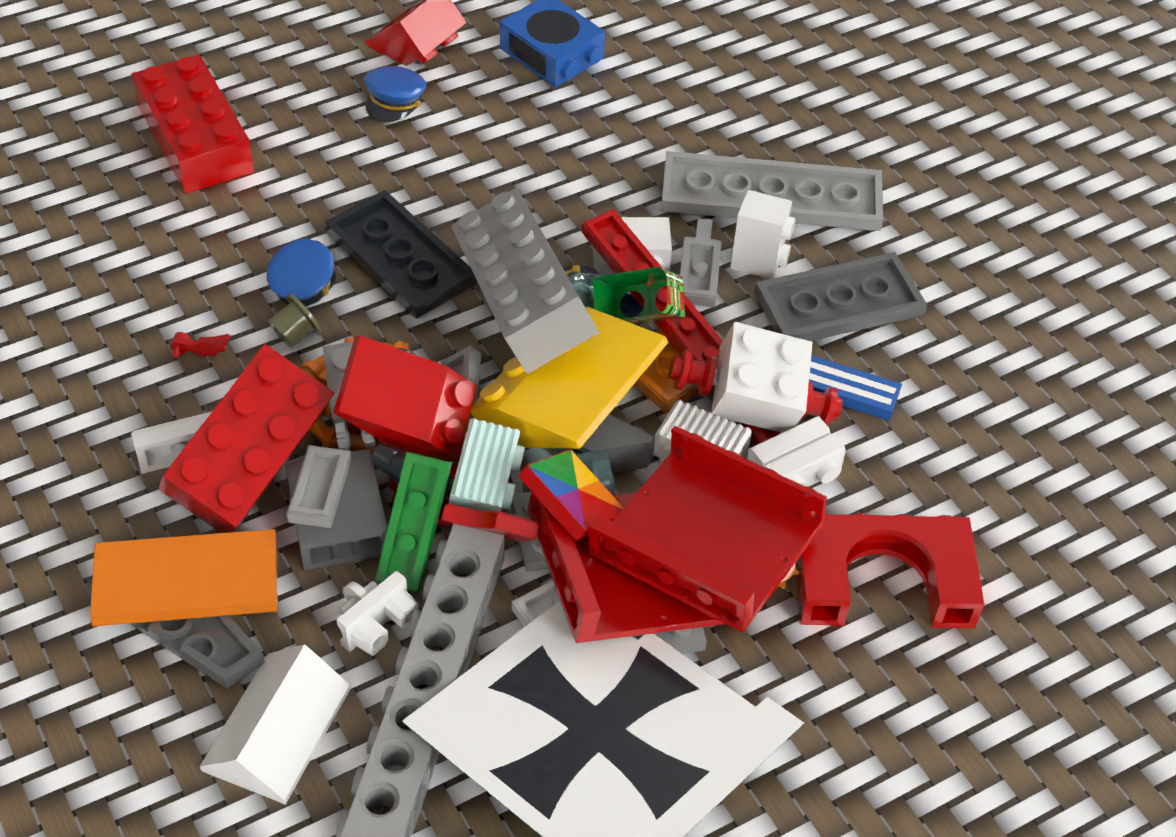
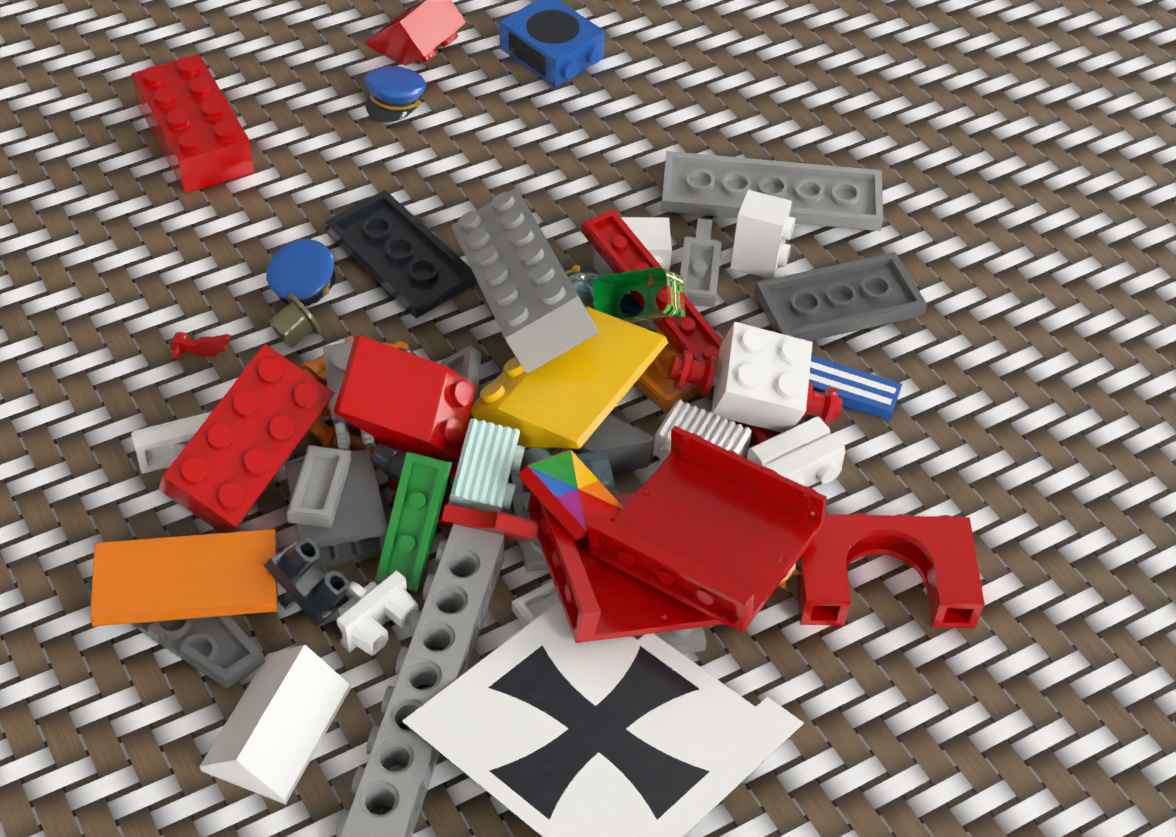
none -> black hips [264,538,351,626]

